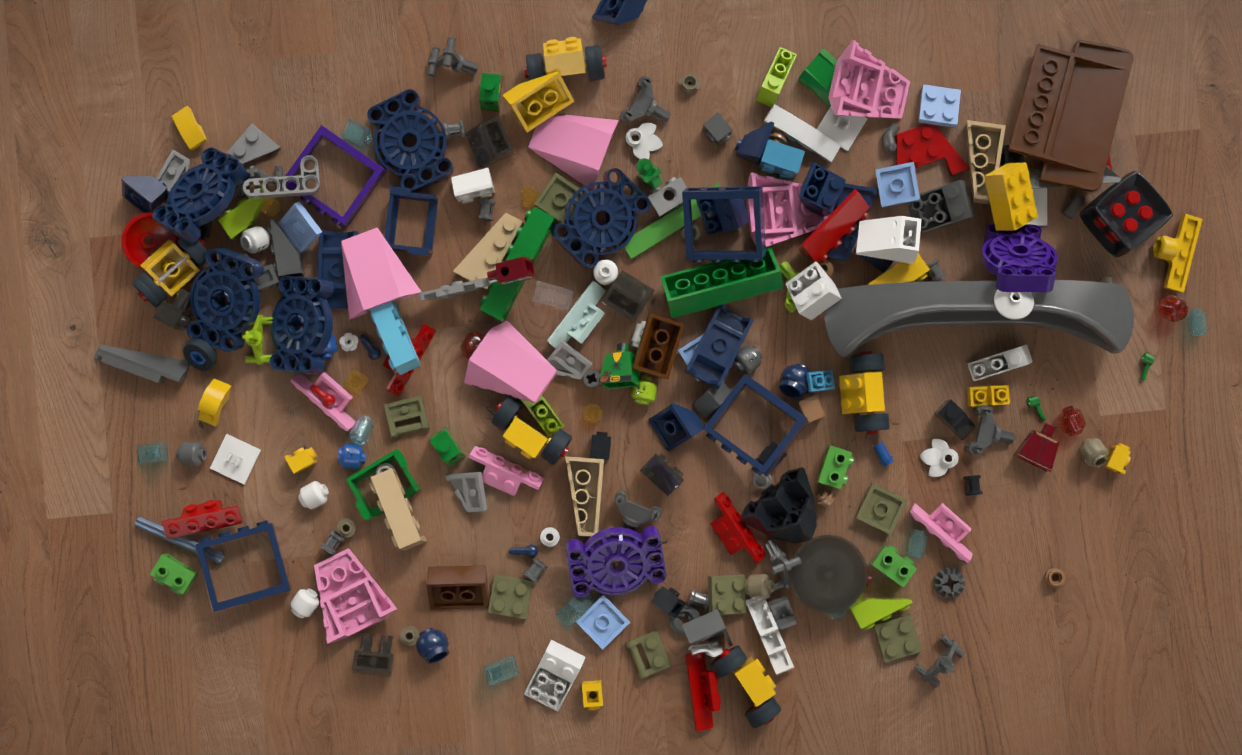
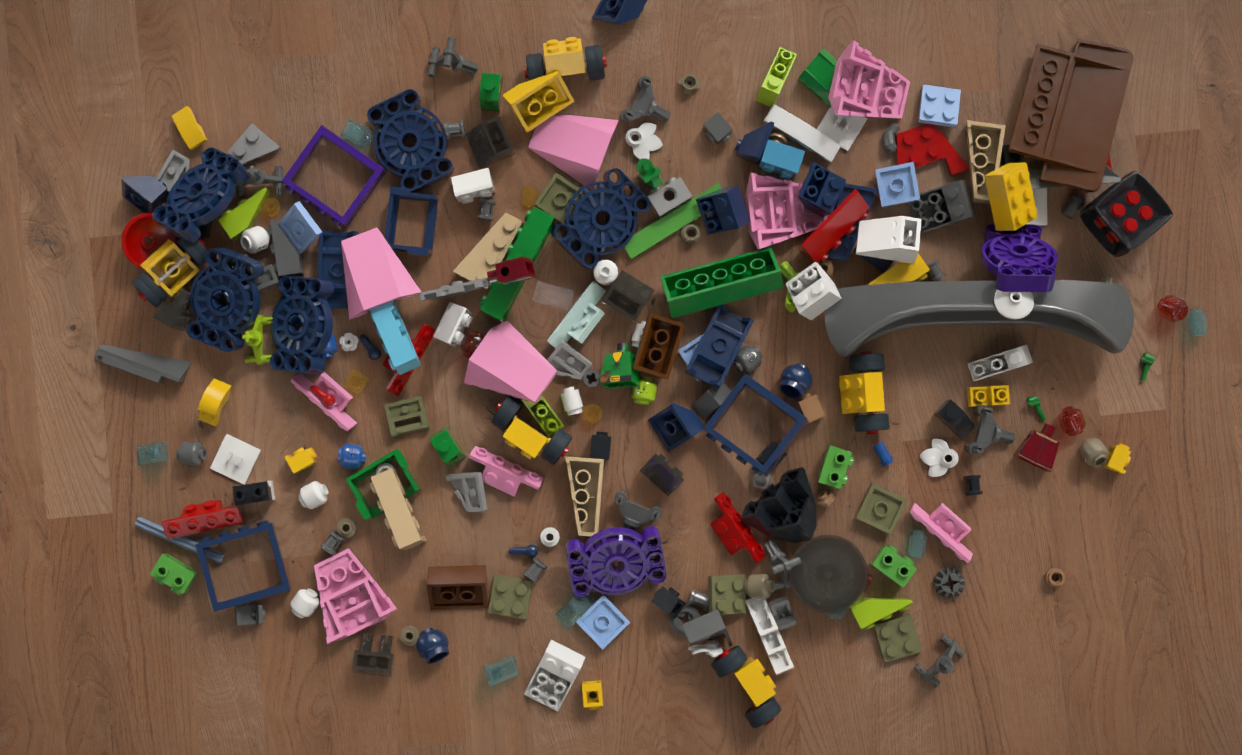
black bush [183,339,217,371] -> none
light grey beam [243,155,320,199] -> none
clear light blue brick [349,415,374,445] -> none
olive plate [625,630,671,679] -> none
dark blue window [682,186,766,262] -> none
red bracket [685,652,721,731] -> none
dark azure slope [806,370,835,392] -> none
yellow plate [1153,214,1203,293] -> none
none -> black hips [232,481,275,506]
none -> dark grey bracket [235,604,266,626]
none -> white slope [433,302,473,348]
none -> white brick [560,386,583,416]

